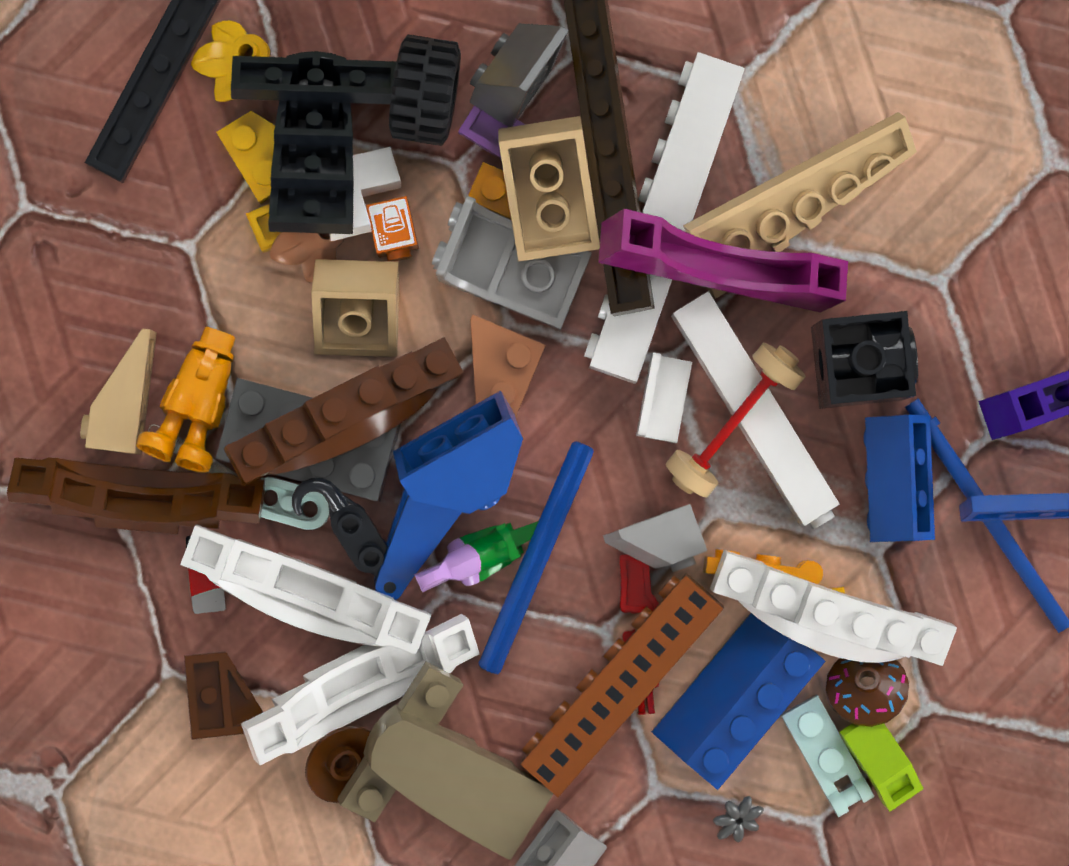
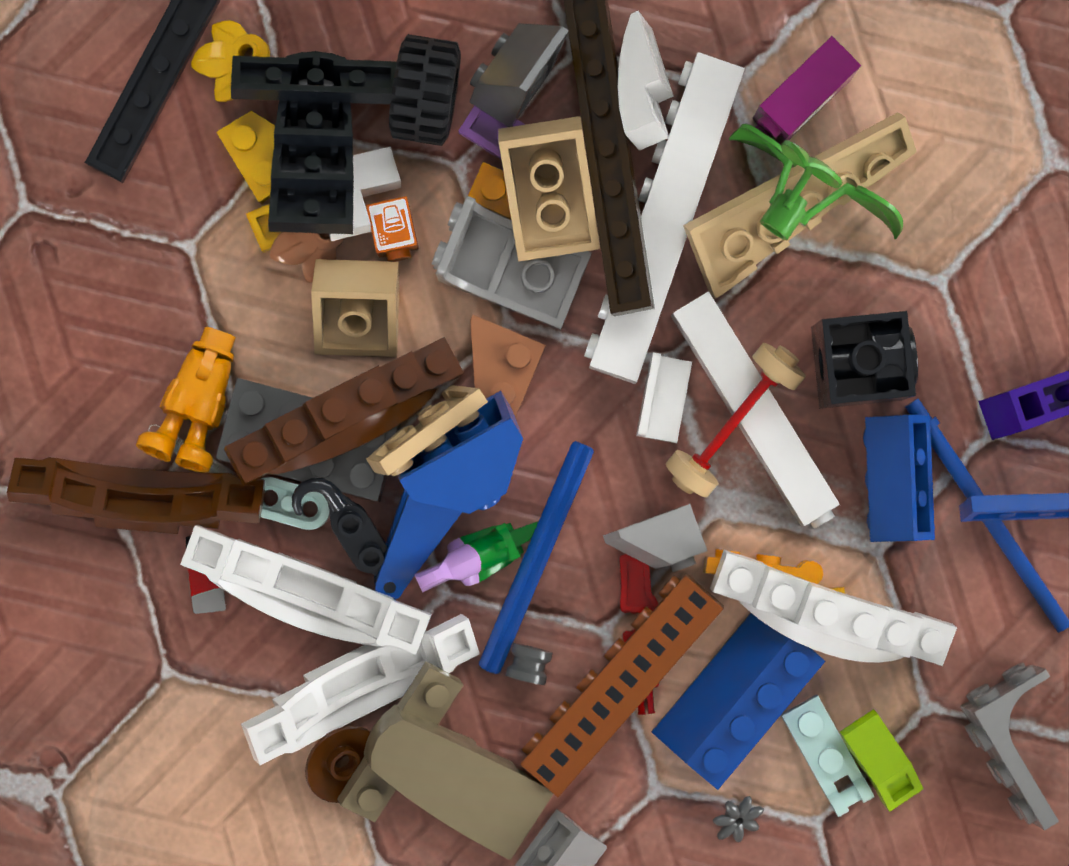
tan slope [80,329,157,455] -> none
reddish brown wing [184,652,263,740] -> none
magenta arch [598,209,848,313] -> none
reddish brown dish [826,658,909,727] -> none
none -> tan wing [366,385,488,476]
none -> dark grey wheel [505,643,553,685]
none -> white slope [618,11,674,151]
none -> bright green plant [729,124,903,241]
none -> magenta brick [752,36,861,145]
none -> light grey bracket [960,662,1059,830]

